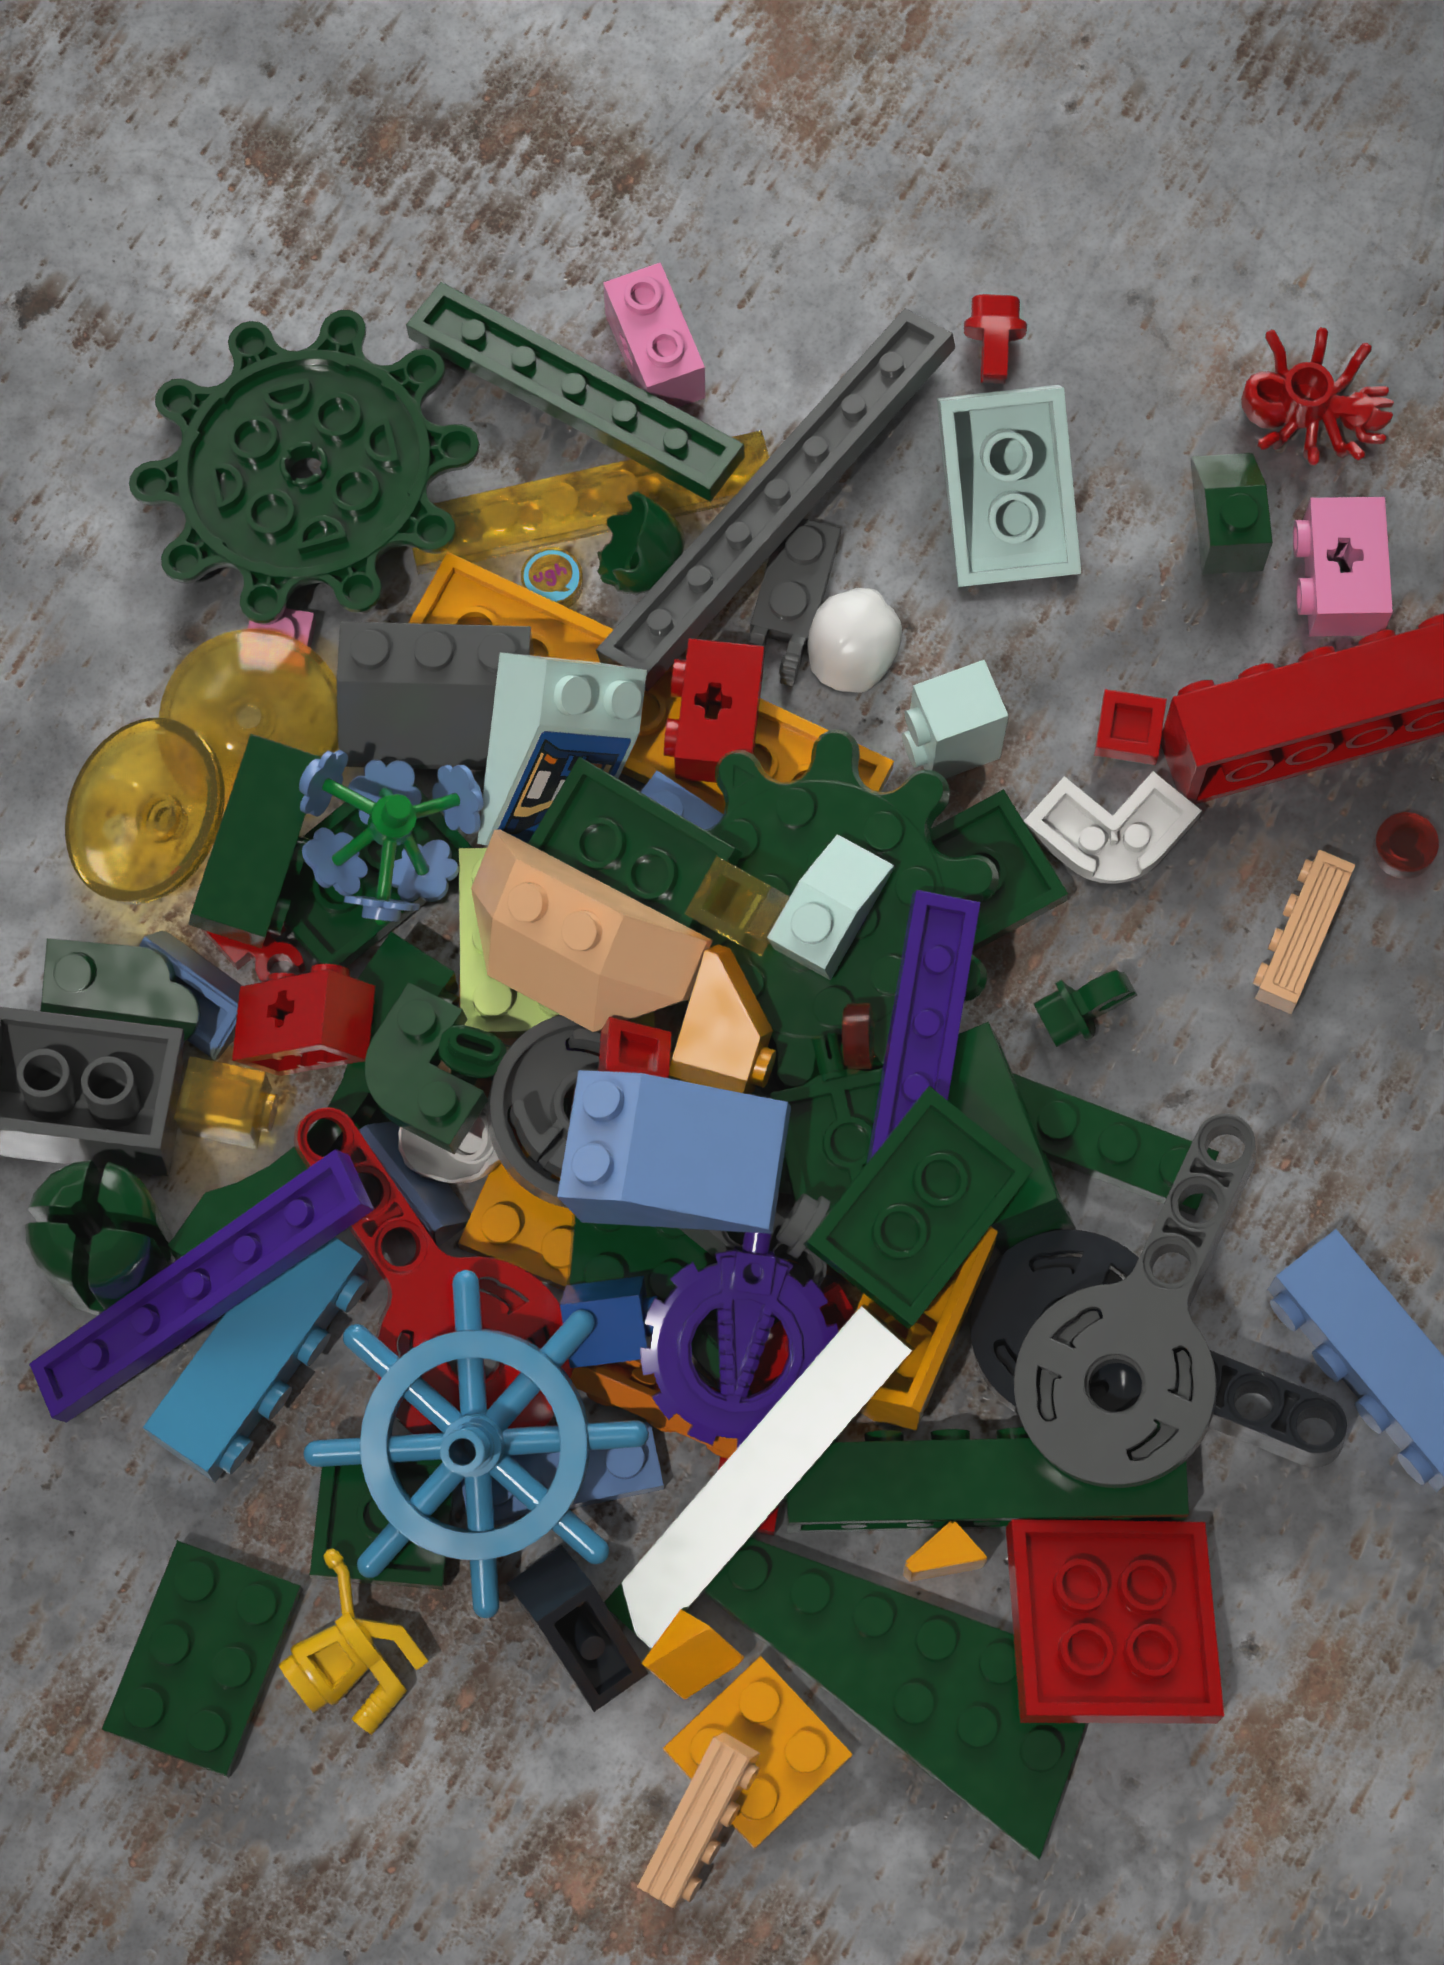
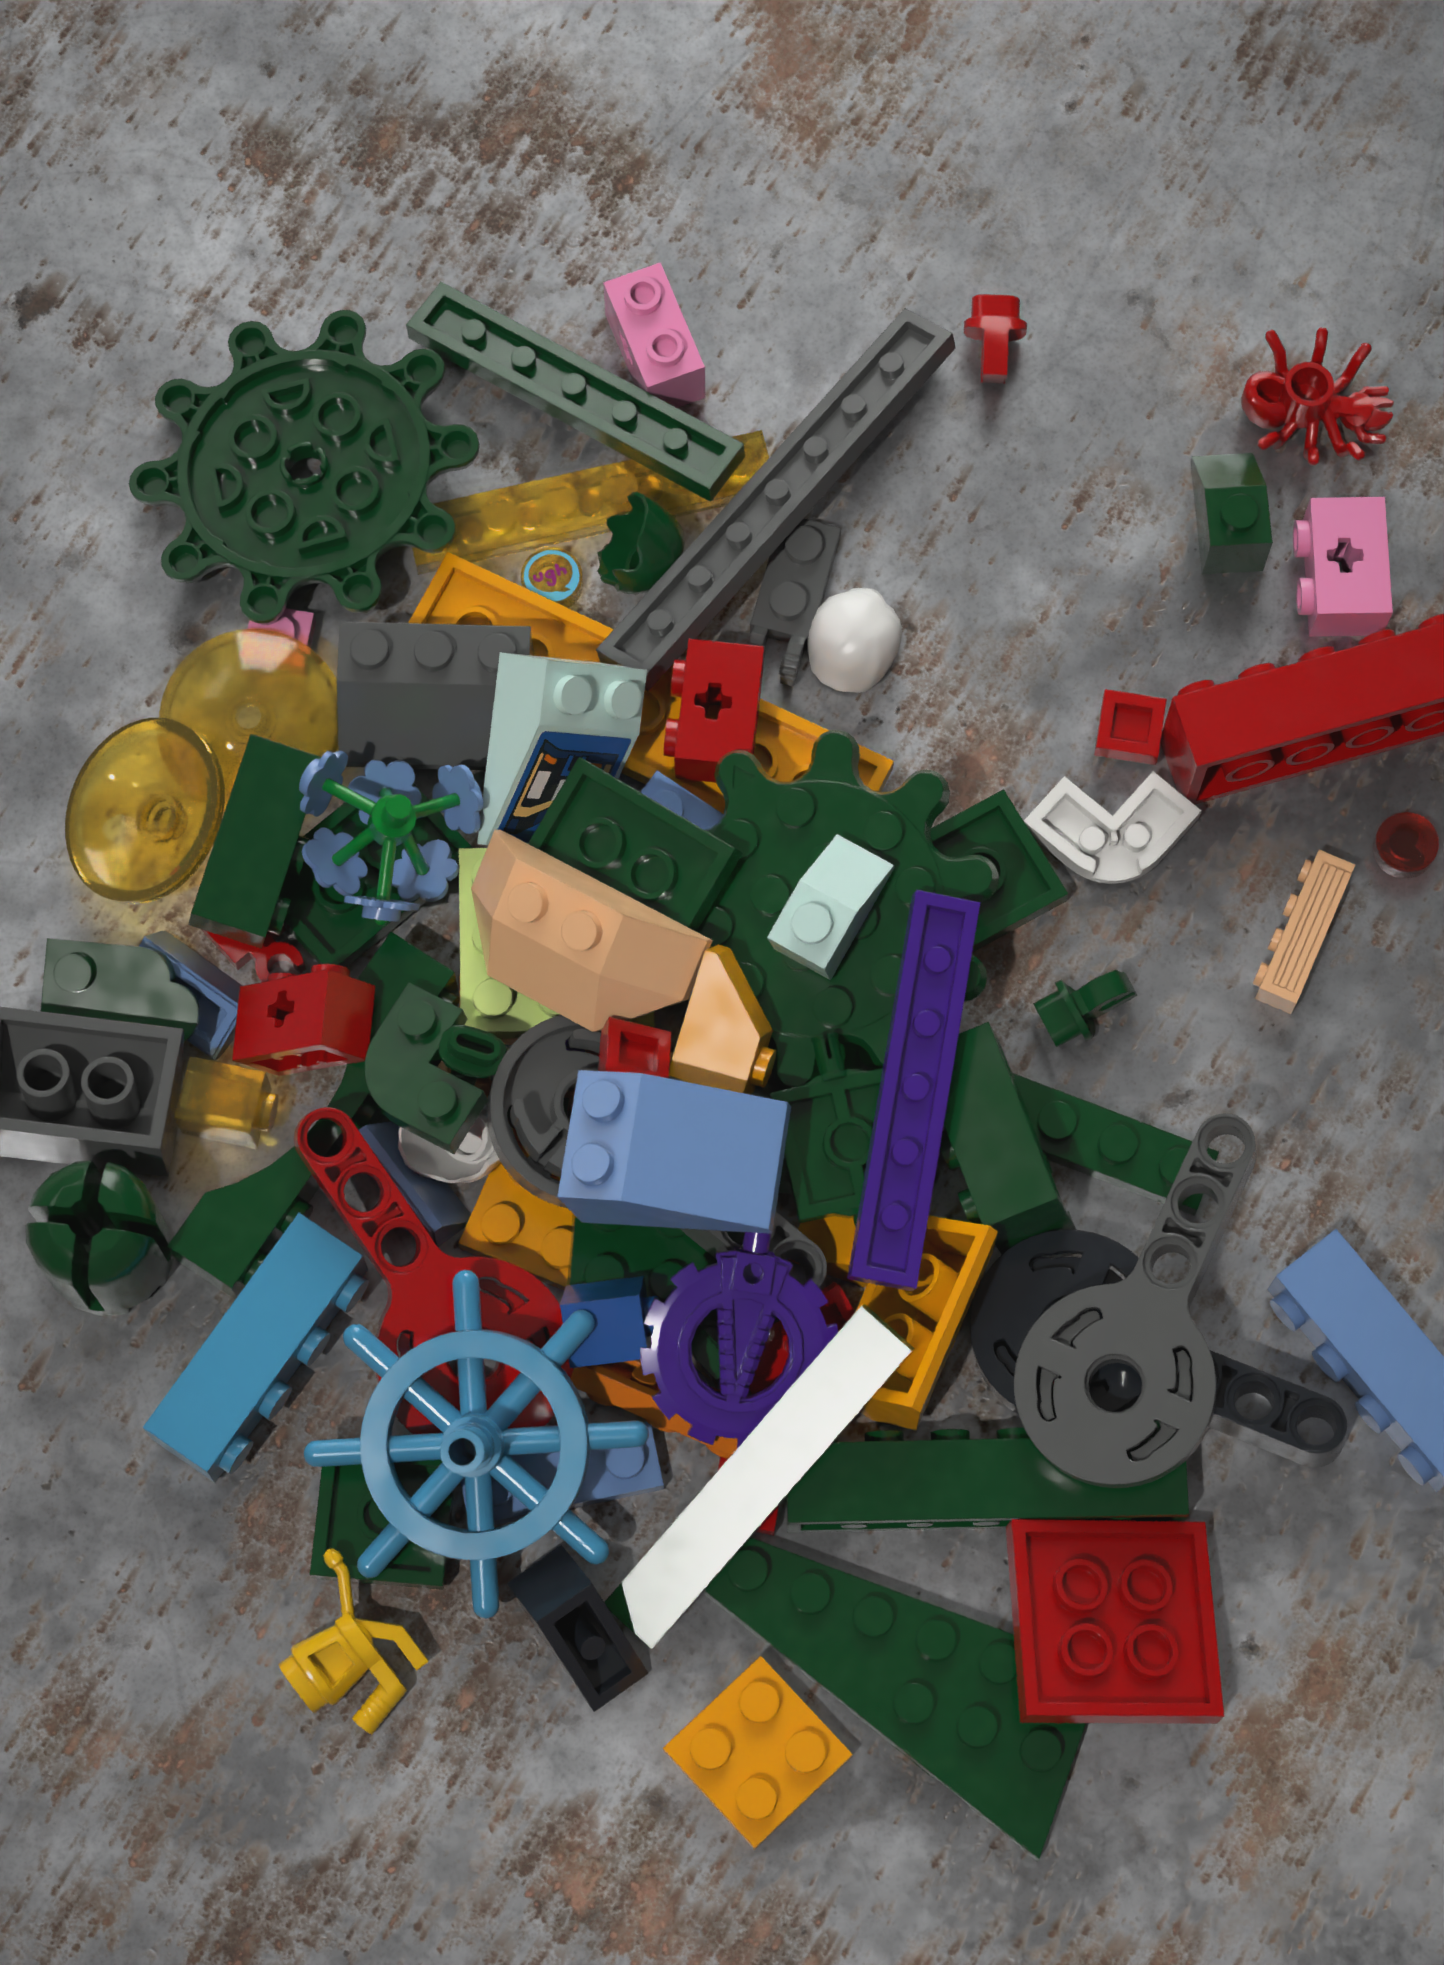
dark purple plate [29,1149,374,1423] -> none
dark green plate [101,1540,303,1778] -> none
light nougat piece [637,1732,760,1908] -> none
light orange slope [641,1609,744,1700] -> none
clear yellow brick [685,856,790,956] -> none
dark grey plate [776,1193,830,1258] -> none
dark green plate [803,1086,1034,1329] -> none
clear red tile [842,1003,874,1069] -> none
light aqua brick [902,660,1008,779] -> none
light orange slope [903,1521,988,1582] -> none
light aqua slope [937,385,1082,587] -> none

